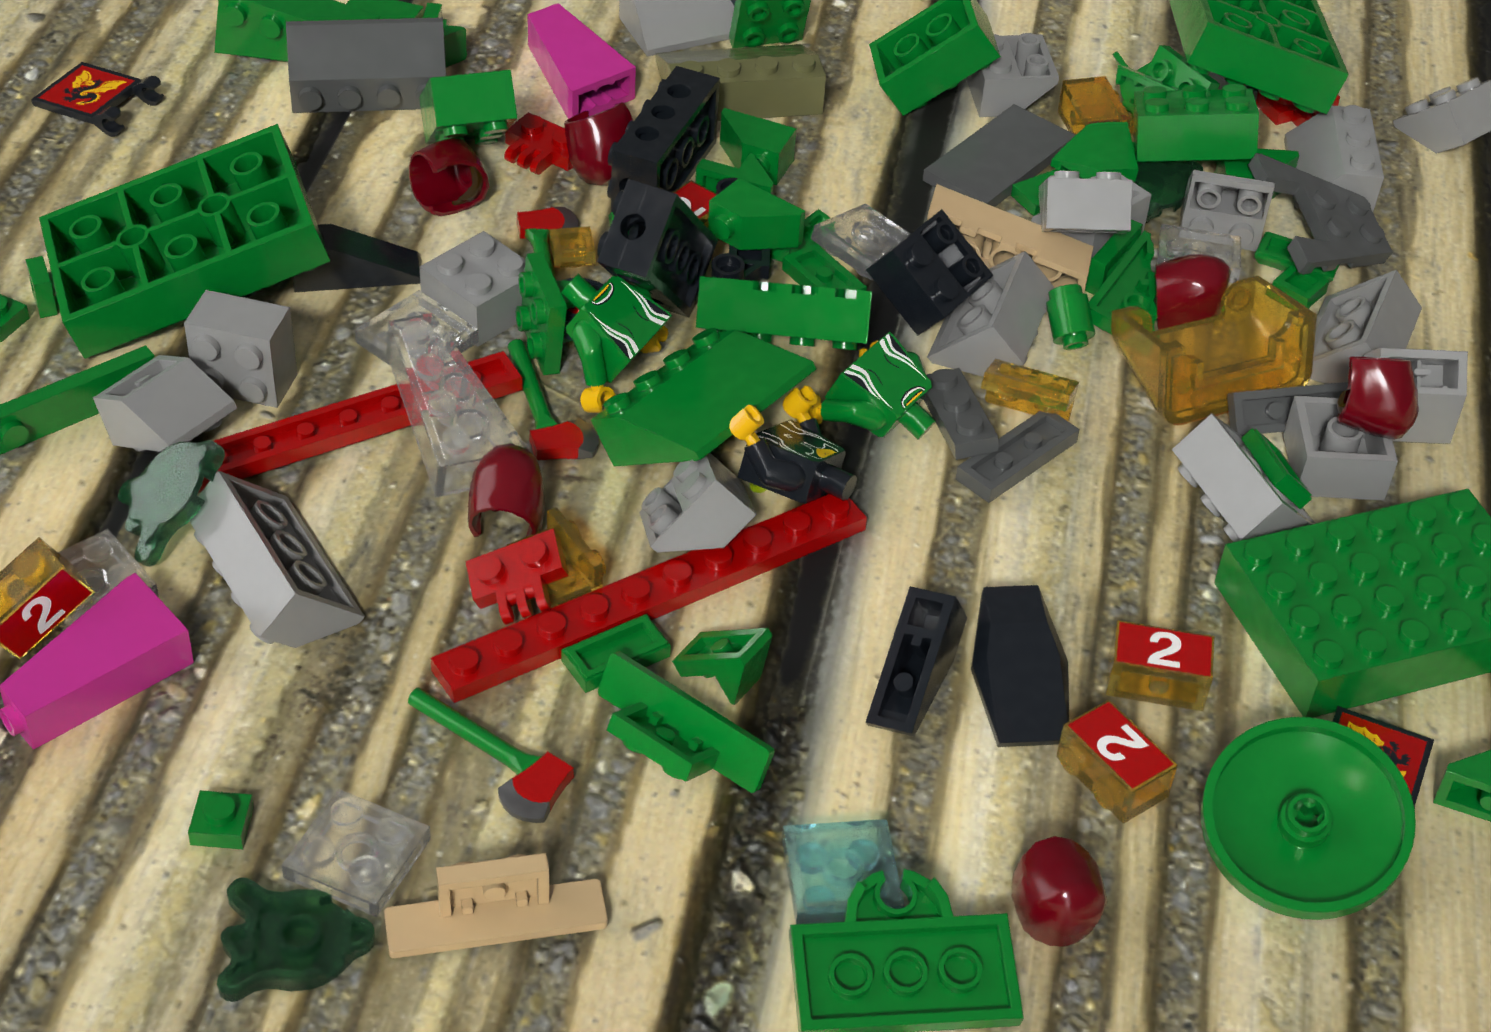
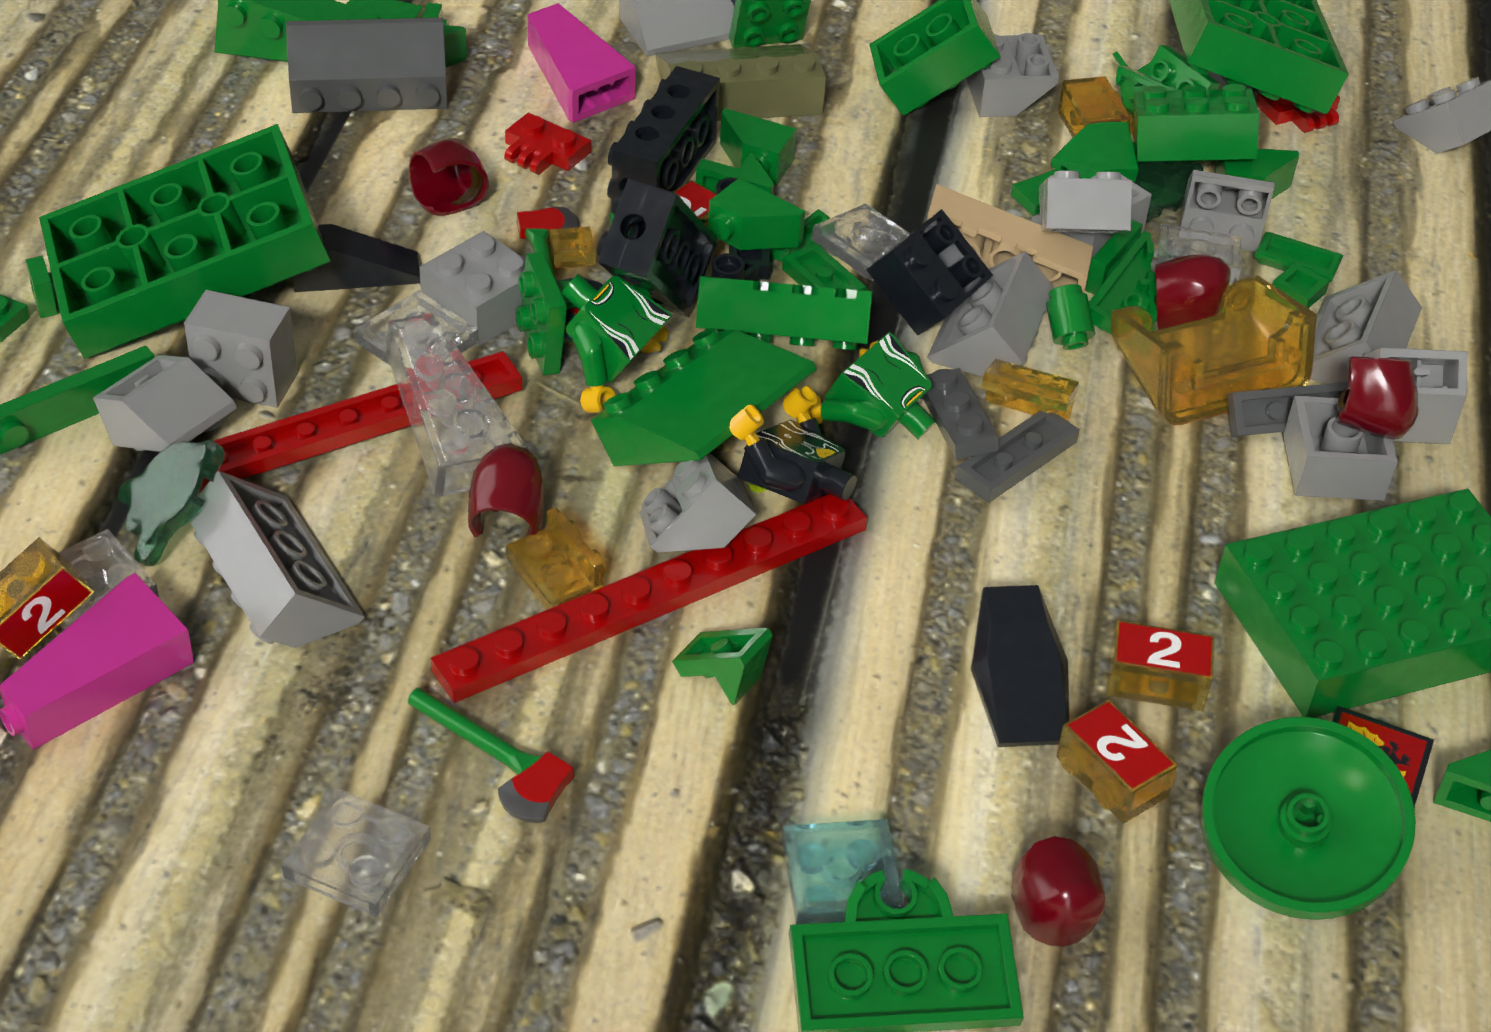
flag [31,62,164,137] -> none
green plate [188,790,254,850] -> none
clear green tile [217,877,375,1002] -> none
tan bracket [384,853,608,958] -> none
green brick [419,70,517,145] -> none
red hinge [465,528,569,625] -> none
piece [508,339,599,460] -> none
green tile [561,614,671,693] -> none
dark red piece [564,102,633,186] -> none
green bracket [598,651,775,793] -> none
black slope [866,586,967,737] -> none
dark grey tile [923,104,1075,207] -> none
light grey slope [1172,413,1315,542] -> none
green tile [1241,428,1312,509] -> none
dark grey wing [1248,153,1393,274] -> none
light grey slope [1284,105,1384,212] -> none

